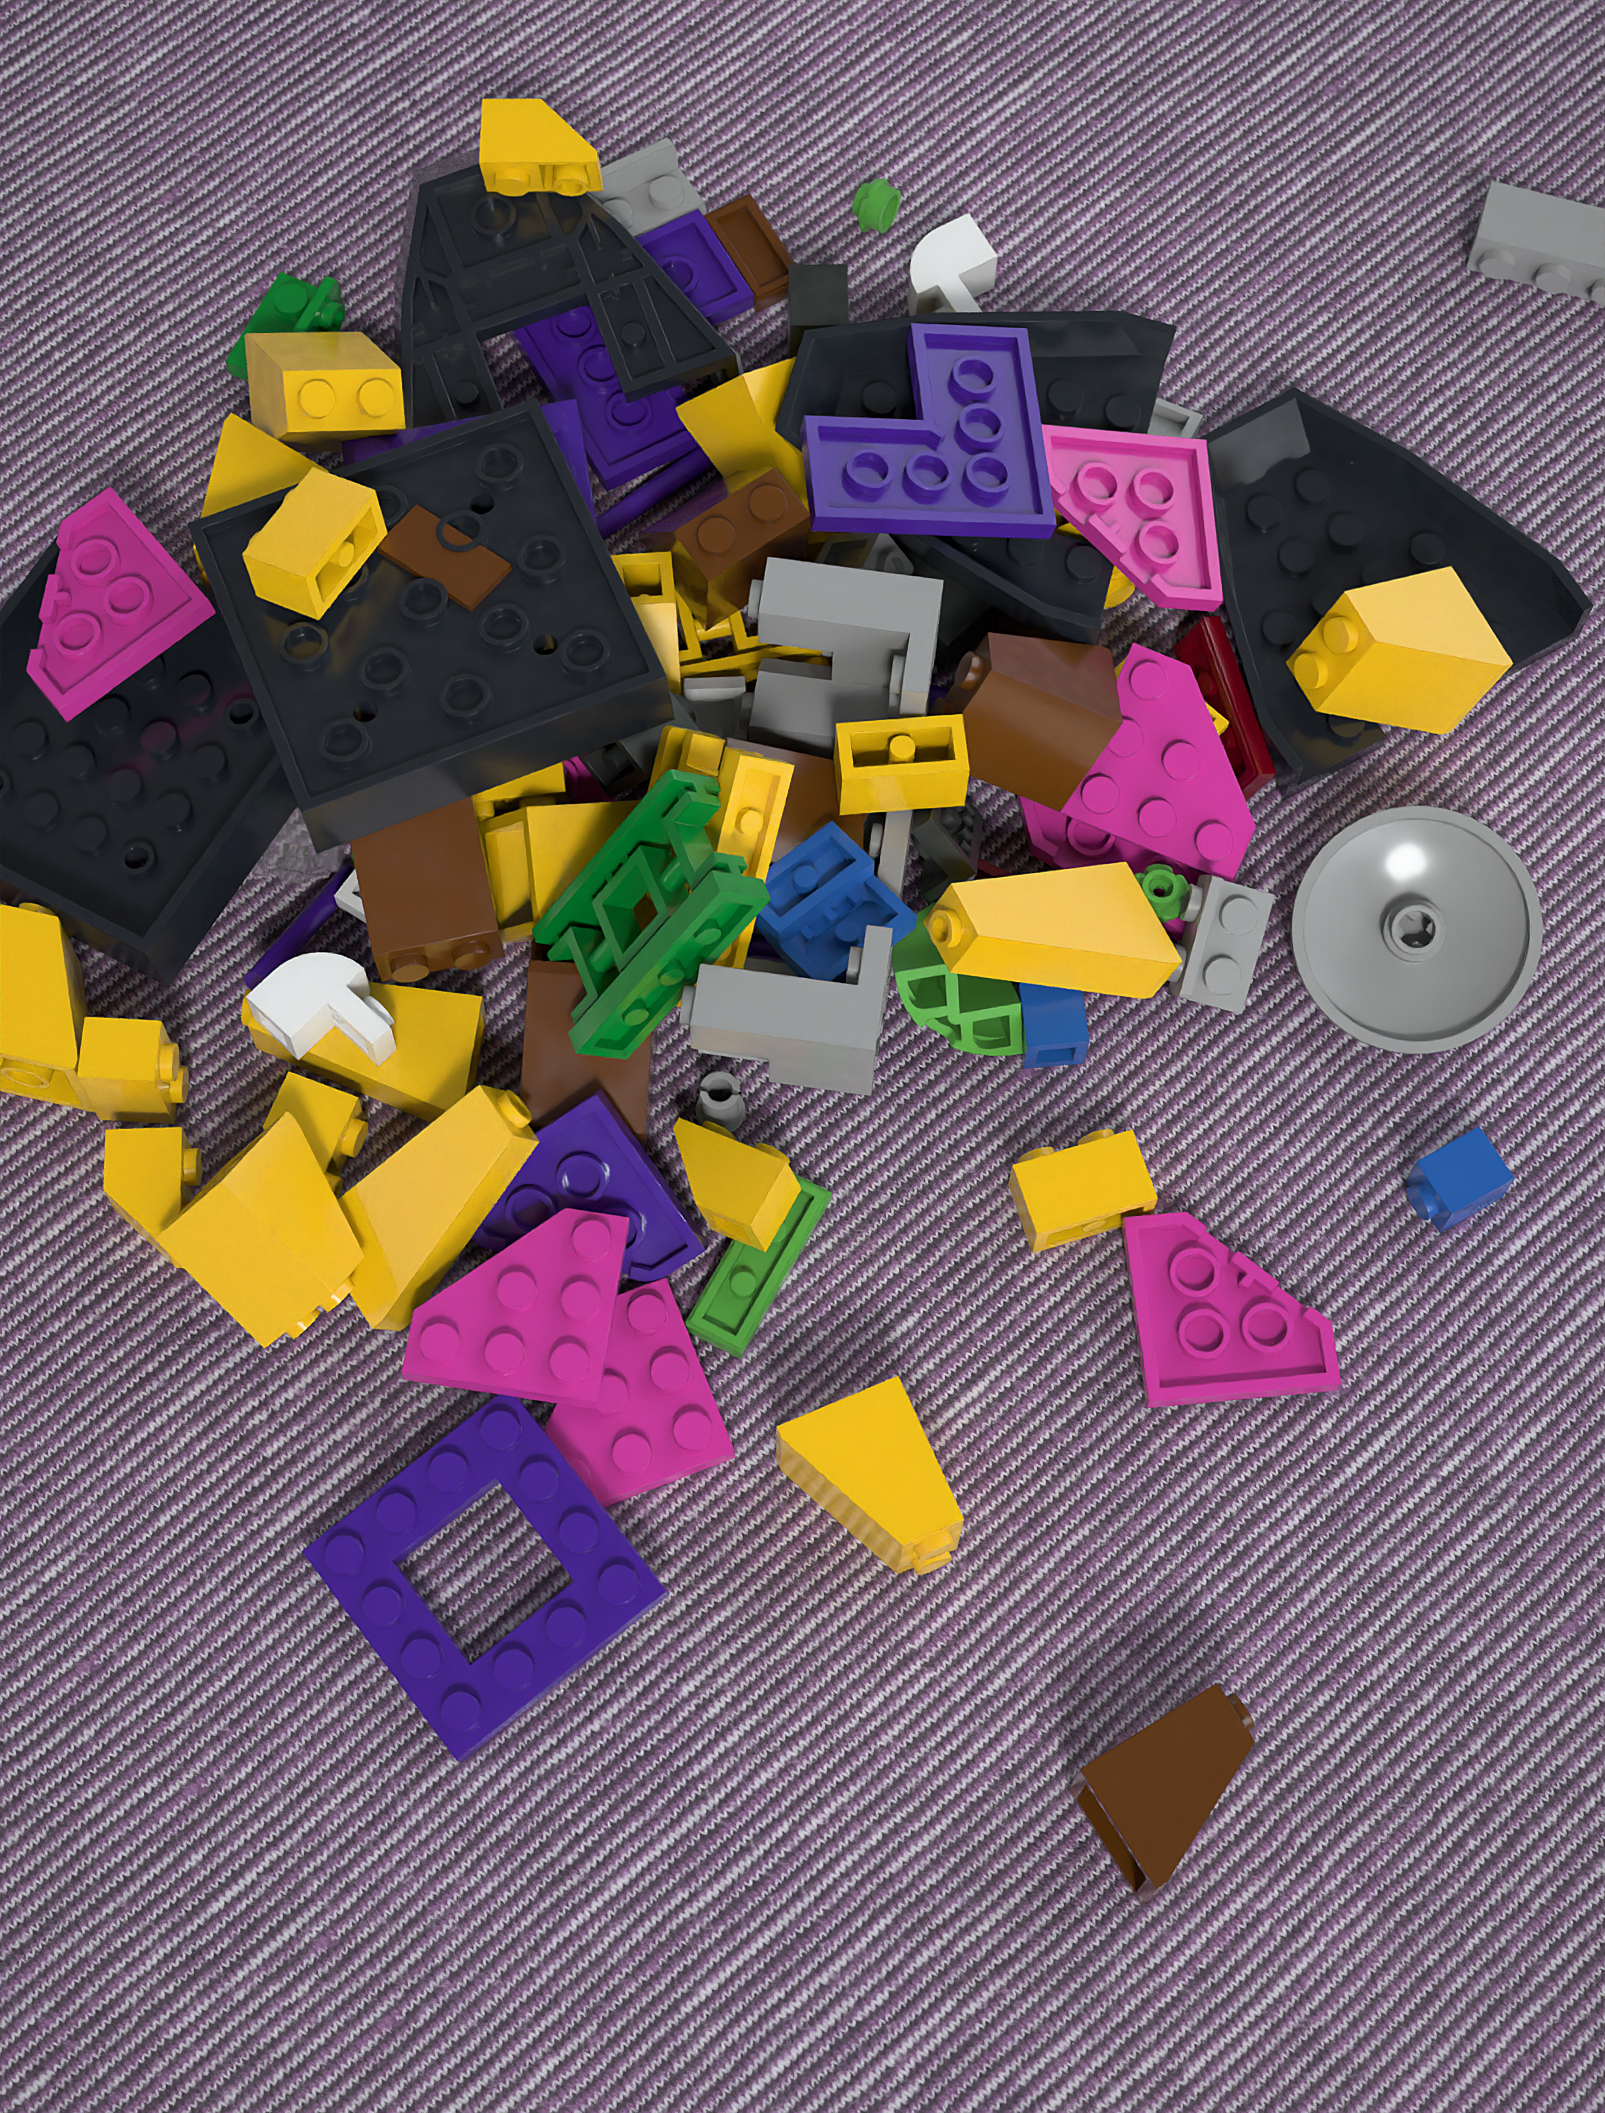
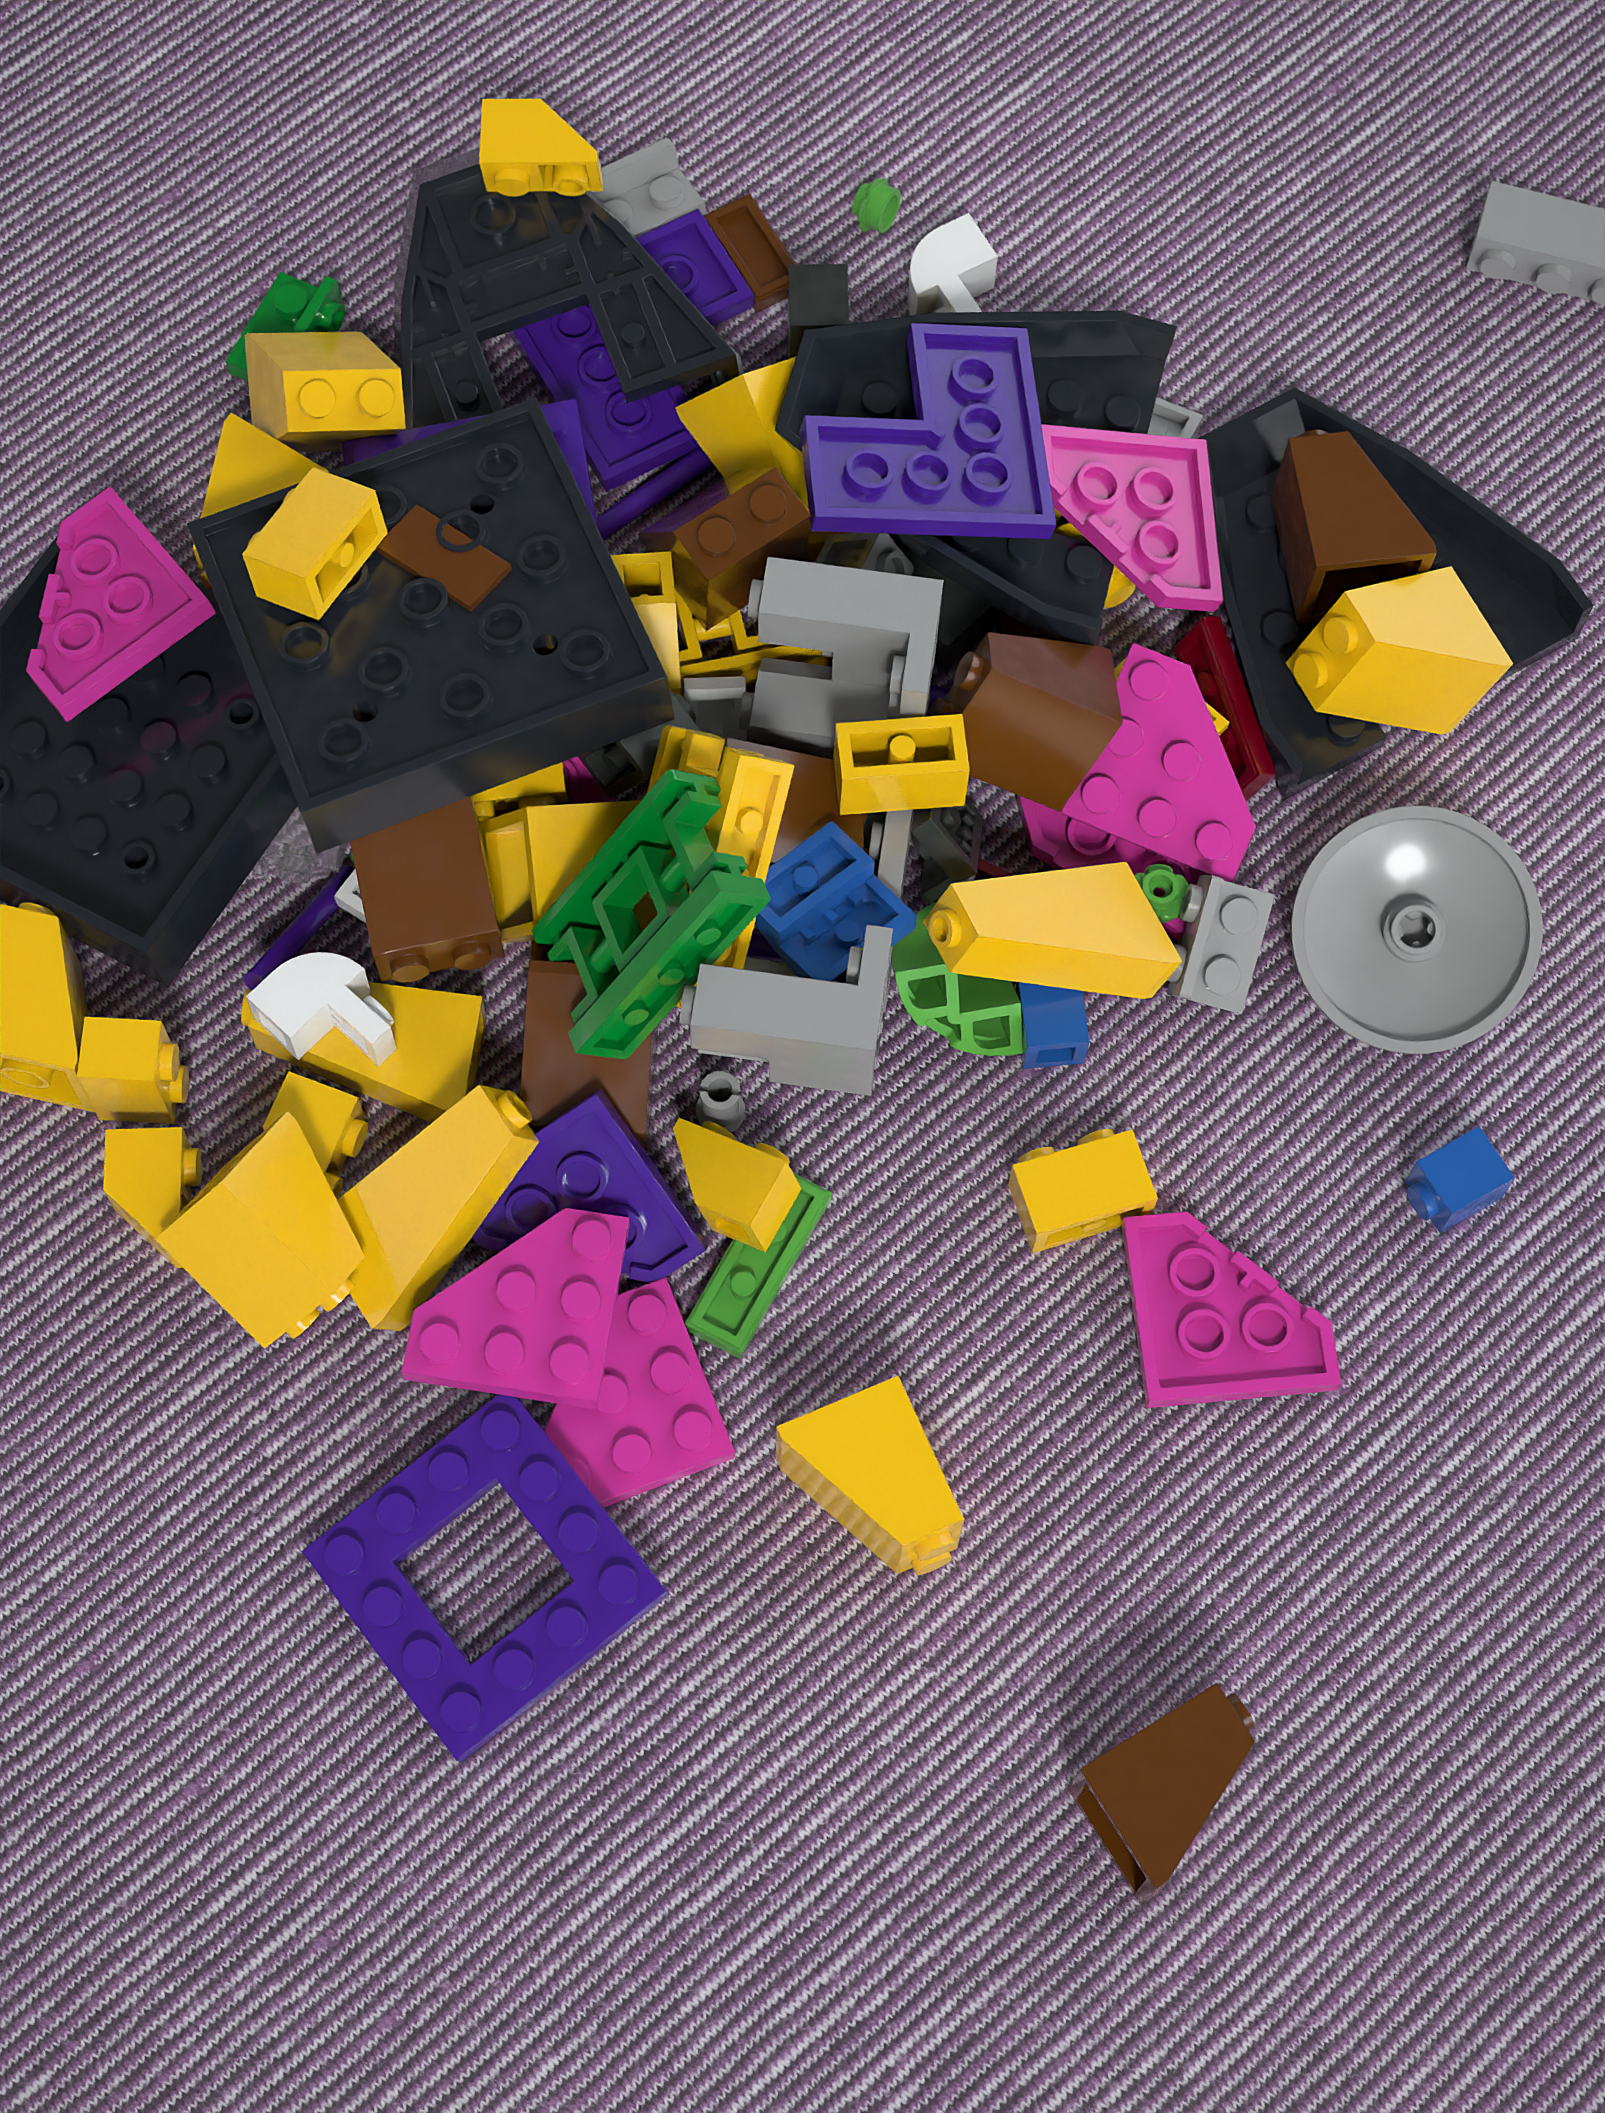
none -> reddish brown slope [1270,430,1437,623]

